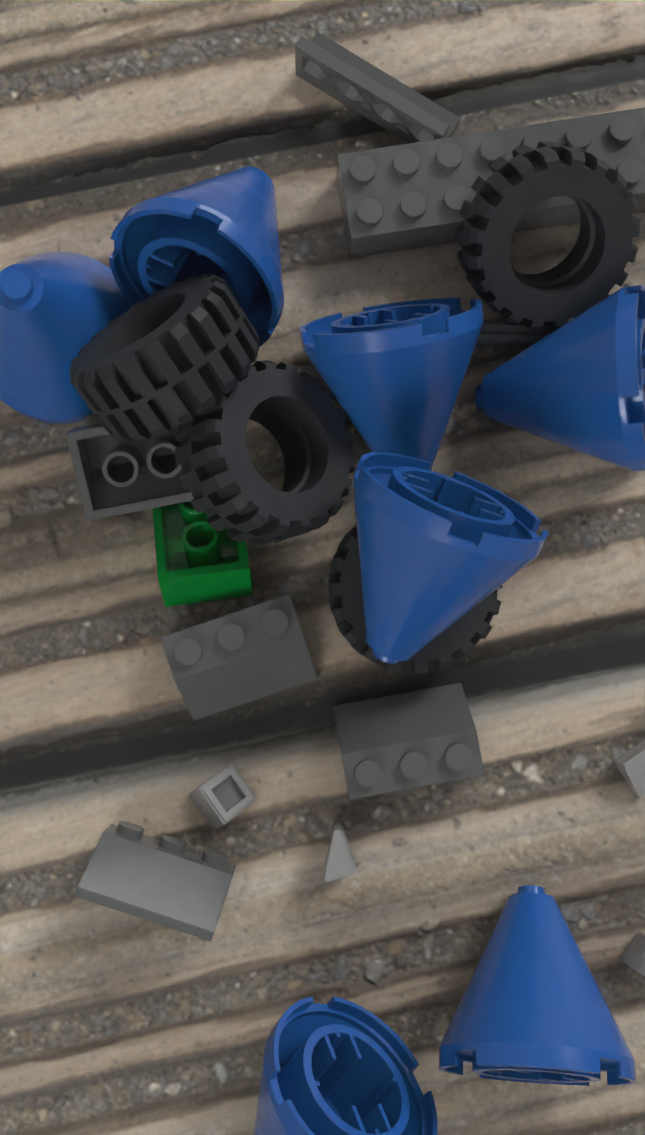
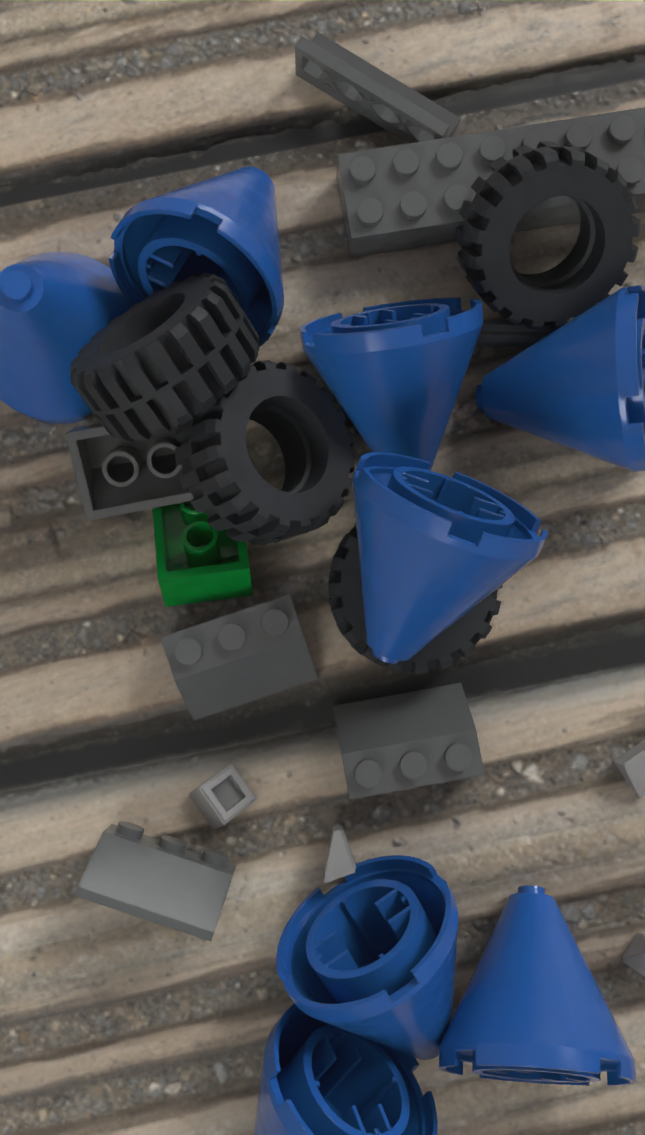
none -> blue cone [276,855,459,1060]

